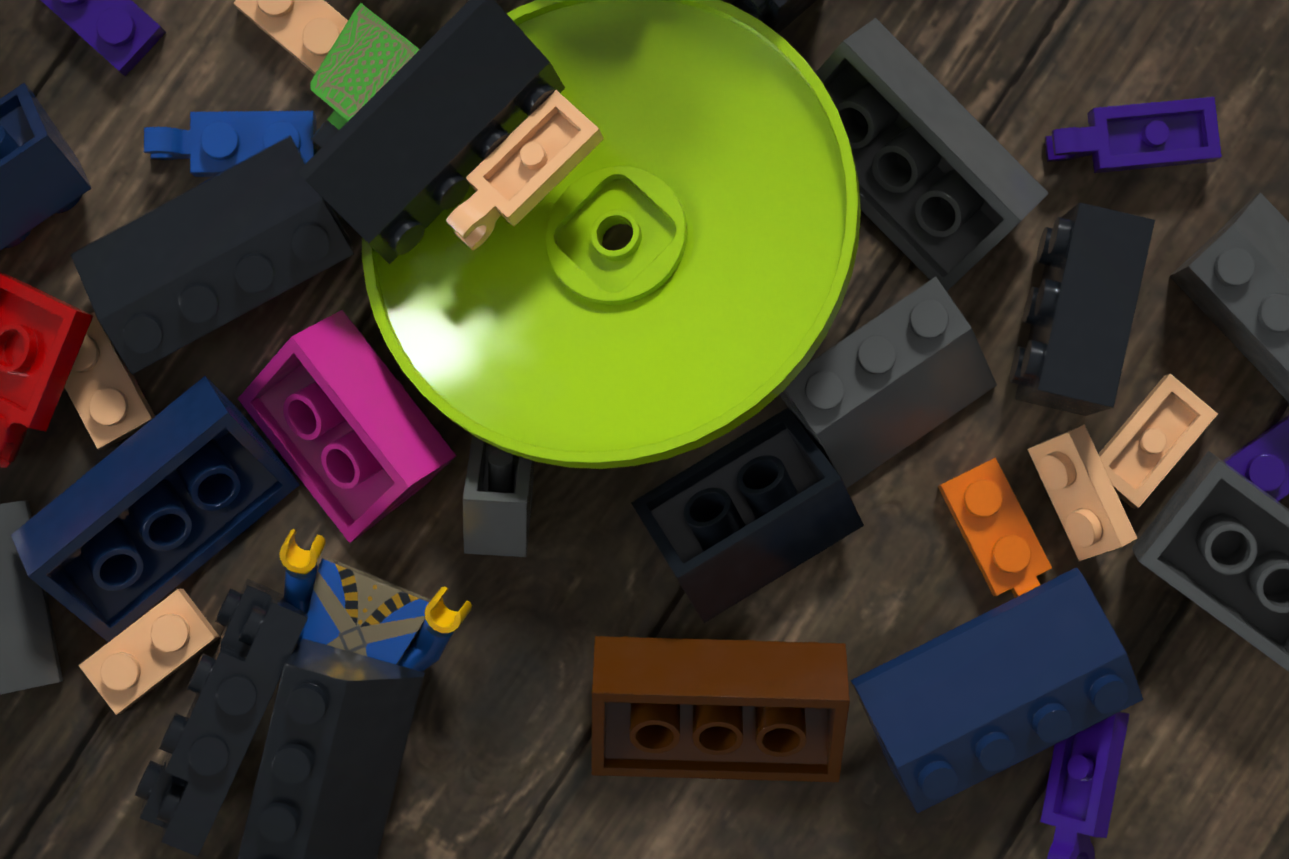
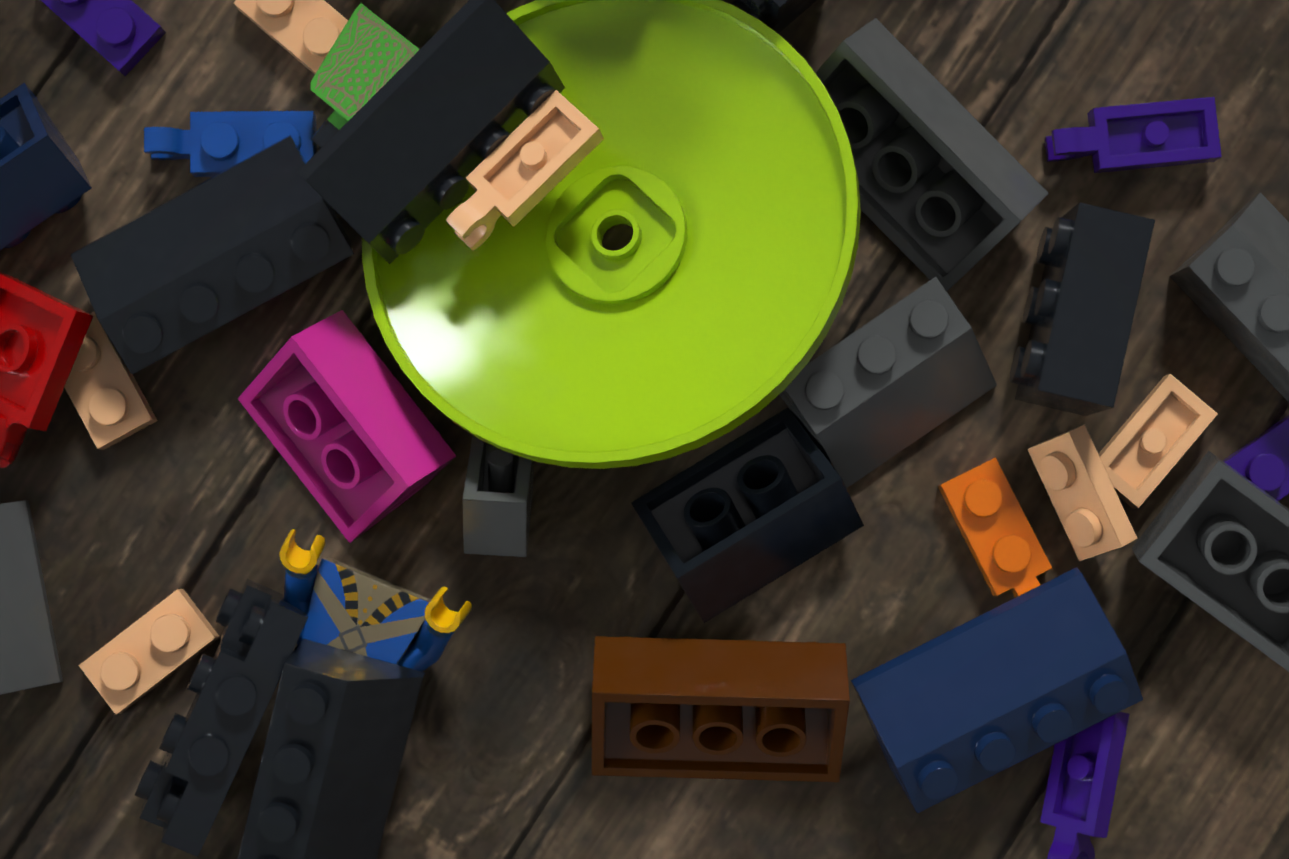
dark blue slope [11,376,300,642] -> none

